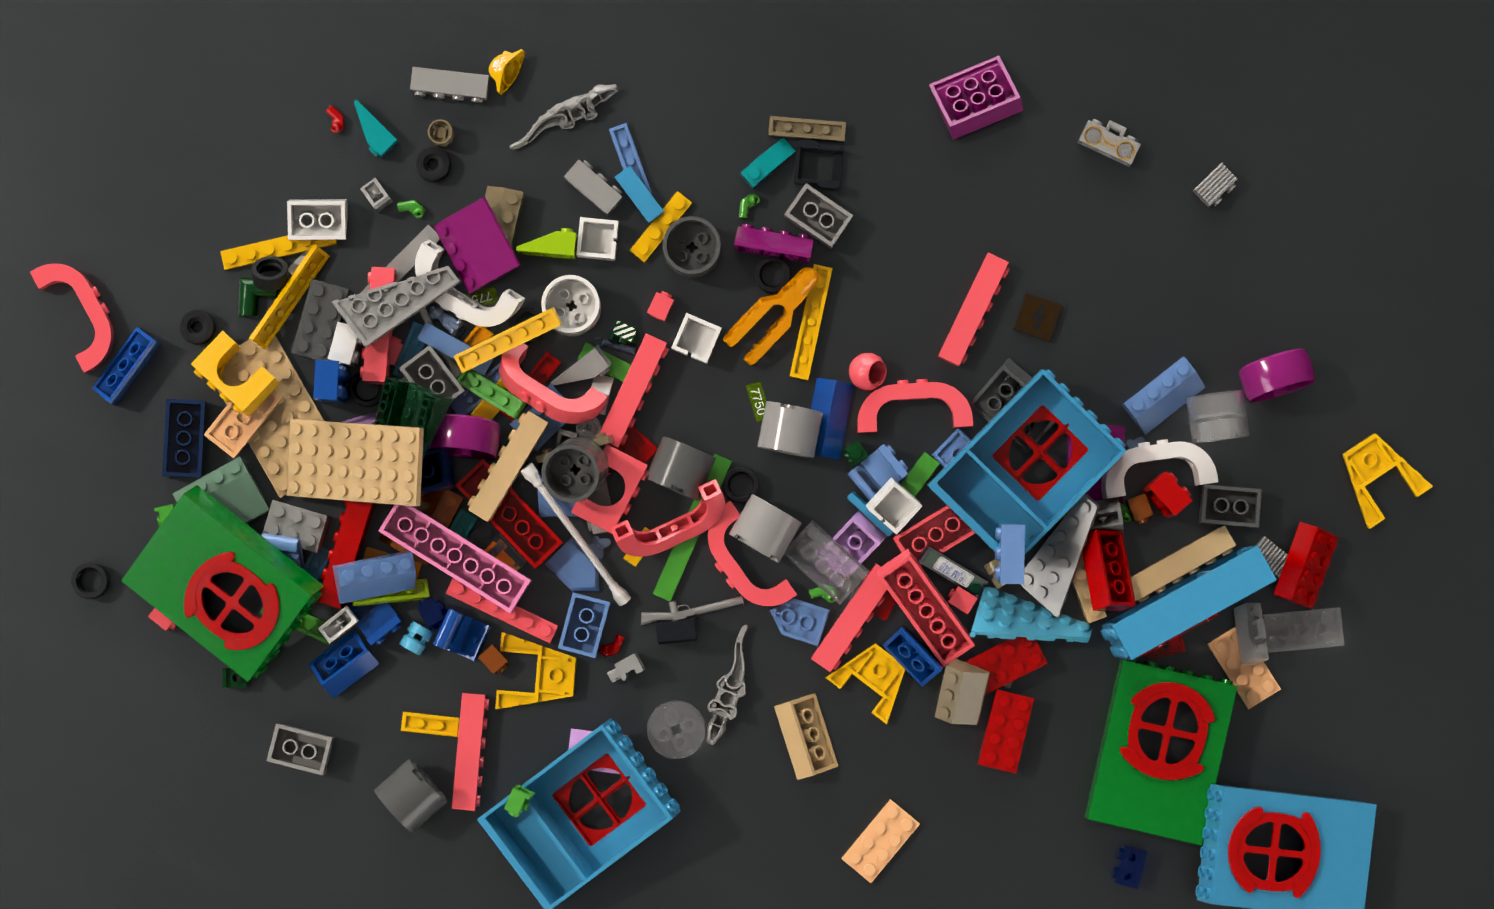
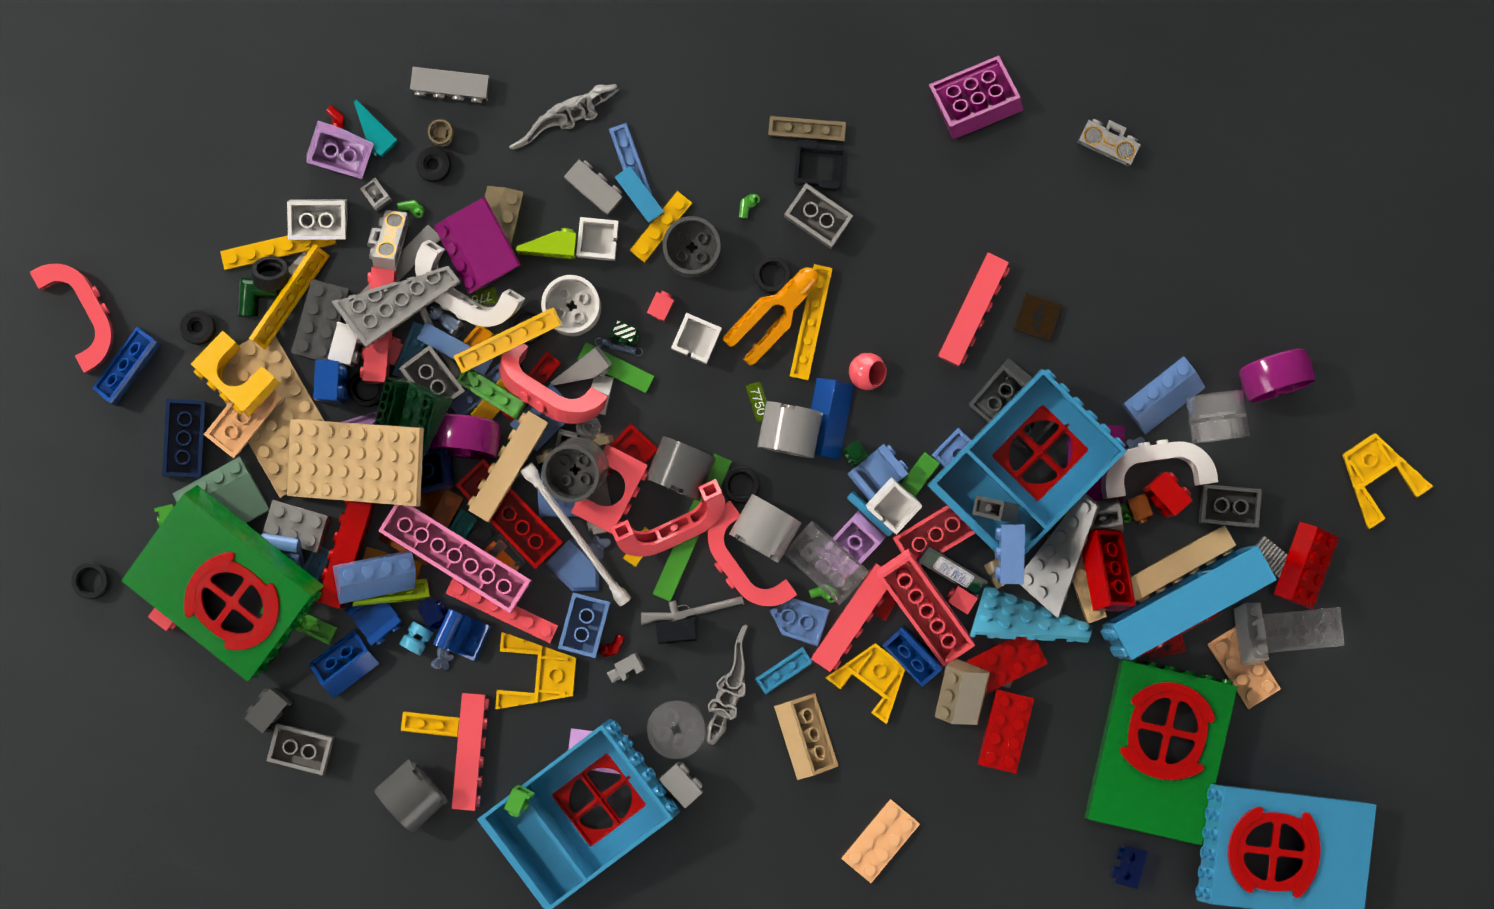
dark green brick [222,668,252,688] -> none
white slope [318,606,359,644] -> none
dark orange brick [478,644,509,674] -> none
yellow hat [489,49,526,95] -> none
coral brick [599,333,669,448] -> none
magenta slope [734,224,814,264] -> none
teal slope [741,137,796,190] -> none
coral arch [857,379,973,434] -> none
light grey brick [1193,163,1237,207] -> none
none -> dark grey brick [244,687,294,733]
none -> lavender slope [306,121,374,179]
none -> light grey piece [367,210,409,270]
none -> sand blue piece [431,647,454,670]
none -> light grey brick [659,762,703,808]
none -> dark azure tile [755,647,813,695]
none -> dark grey slope [972,495,1020,524]

